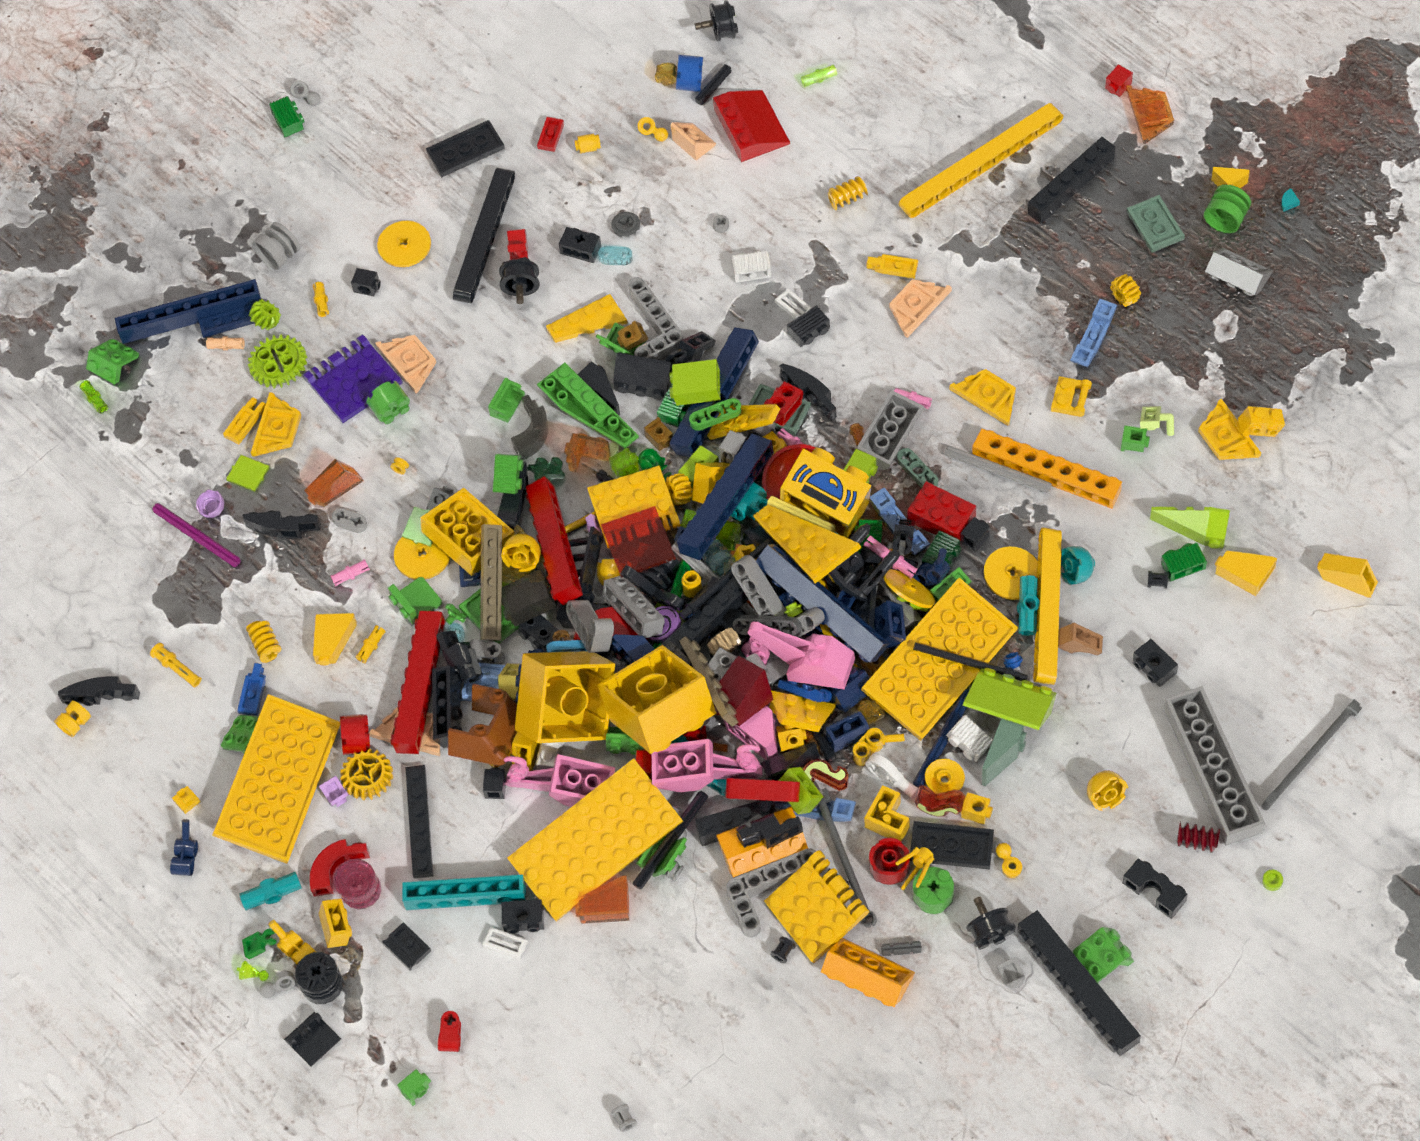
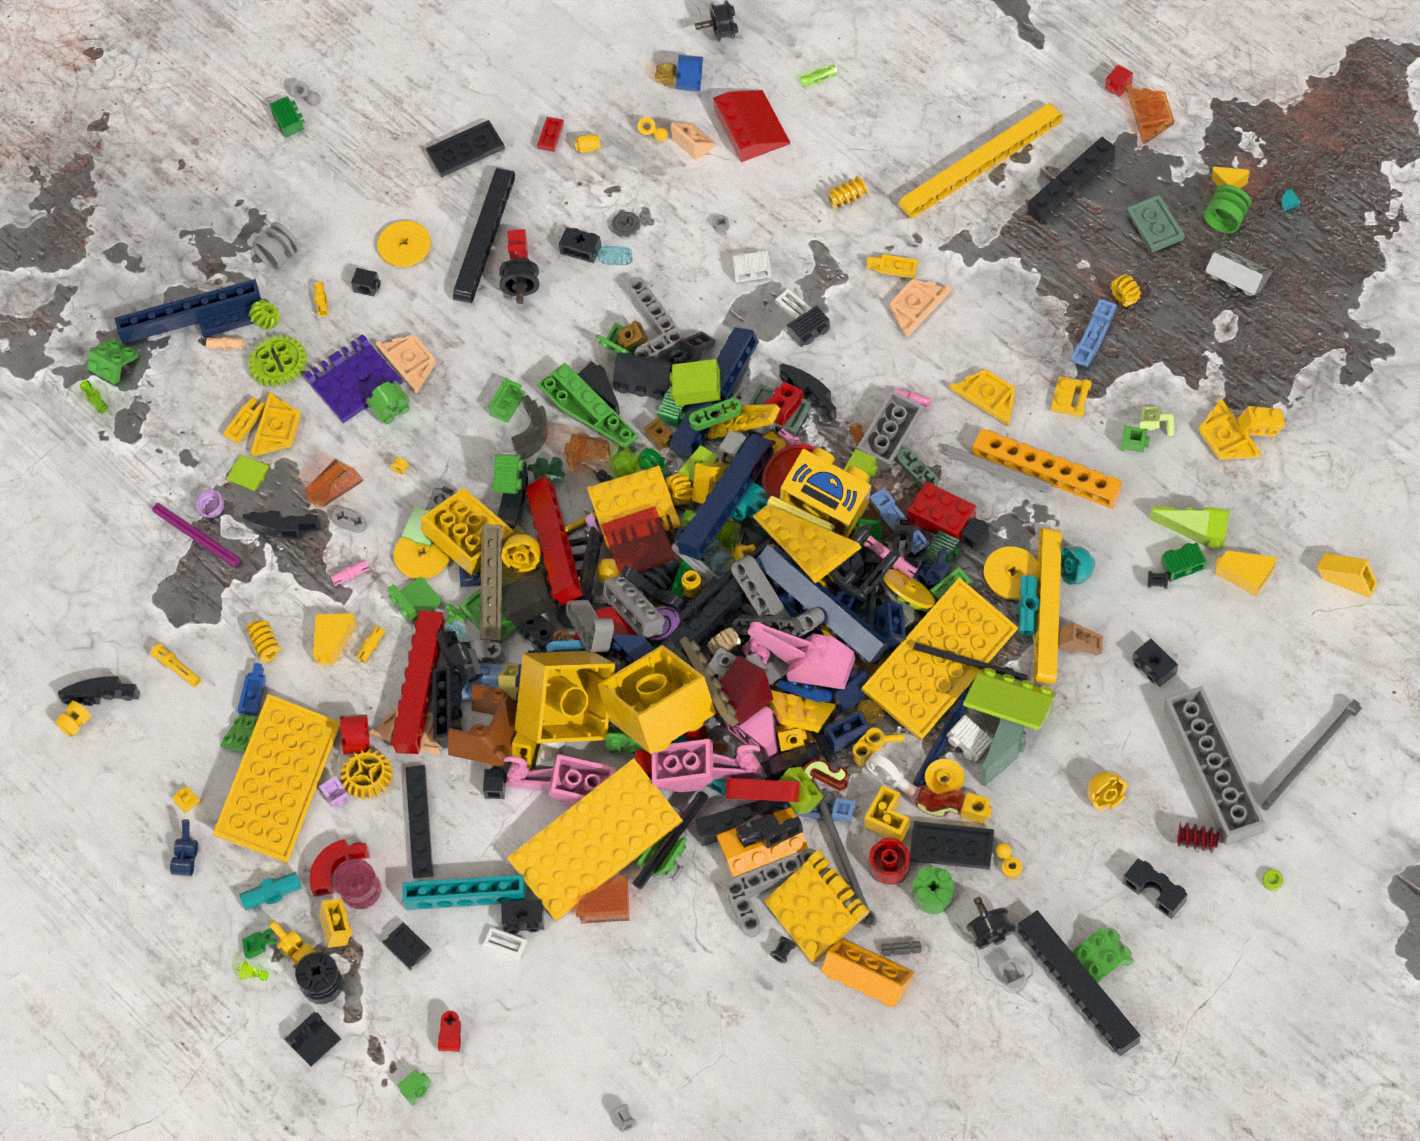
light grey plate [259,971,296,998] -> none
yellow wing [546,294,628,343] -> none
black axle [695,64,732,105] -> none
lime plate [784,602,803,617] -> none
yellow plant [895,847,934,890] -> none
blue plate [1004,652,1023,669] -> none

